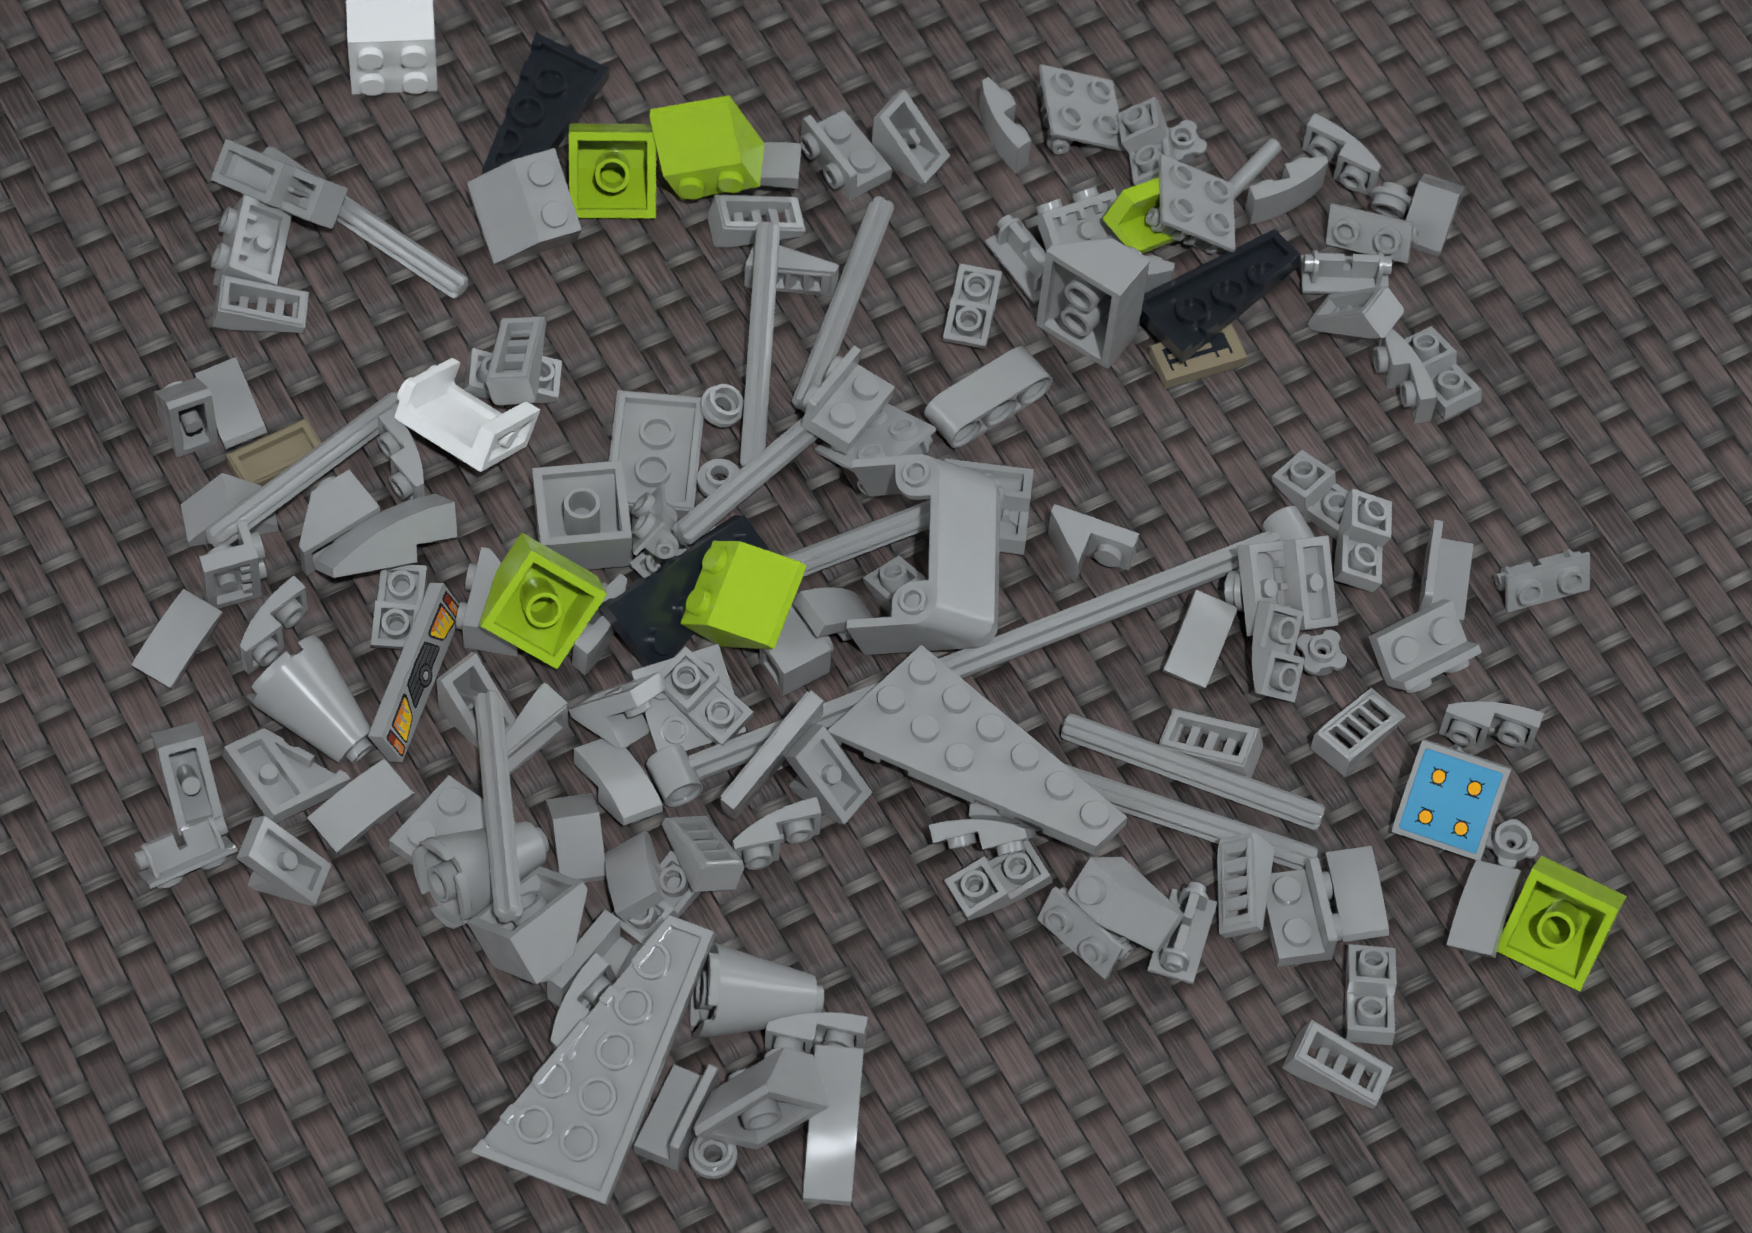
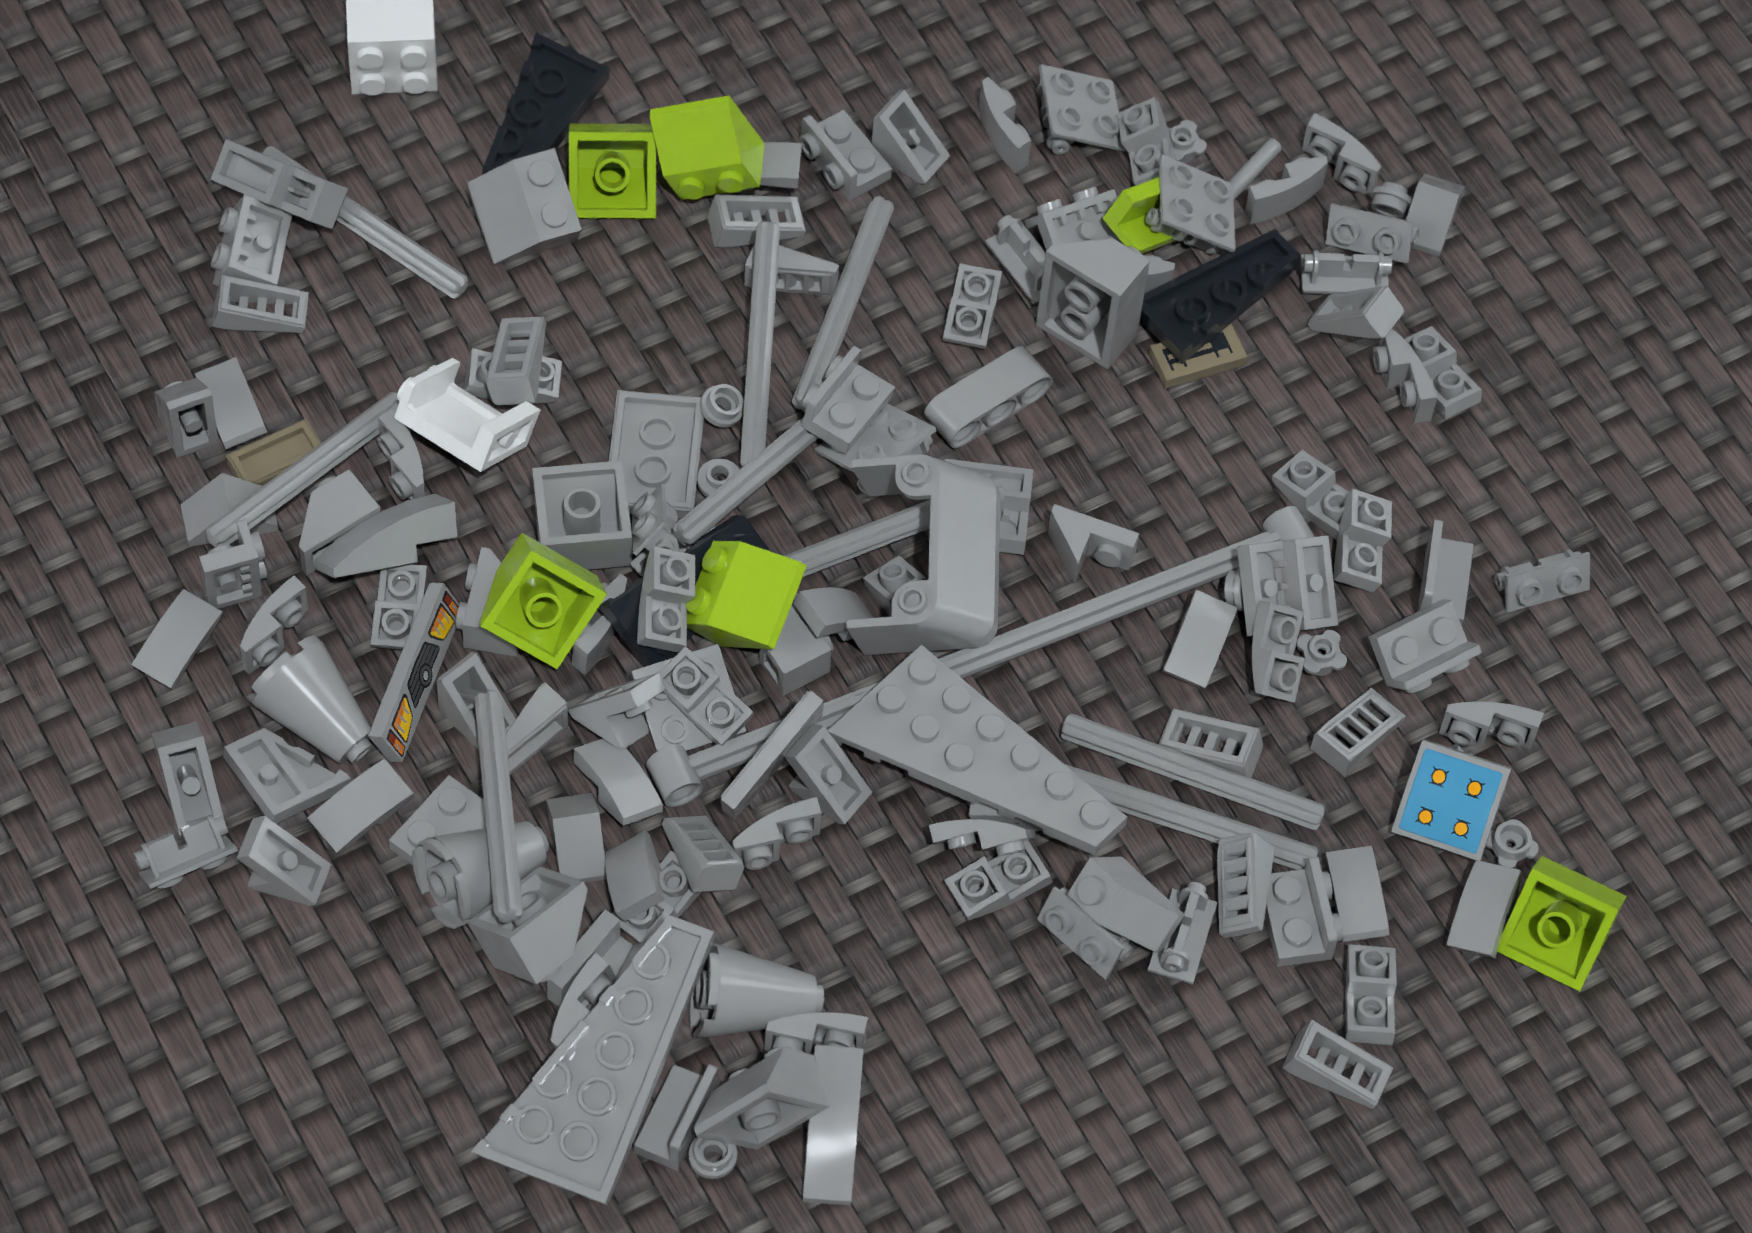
none -> light grey slope [637,546,695,652]

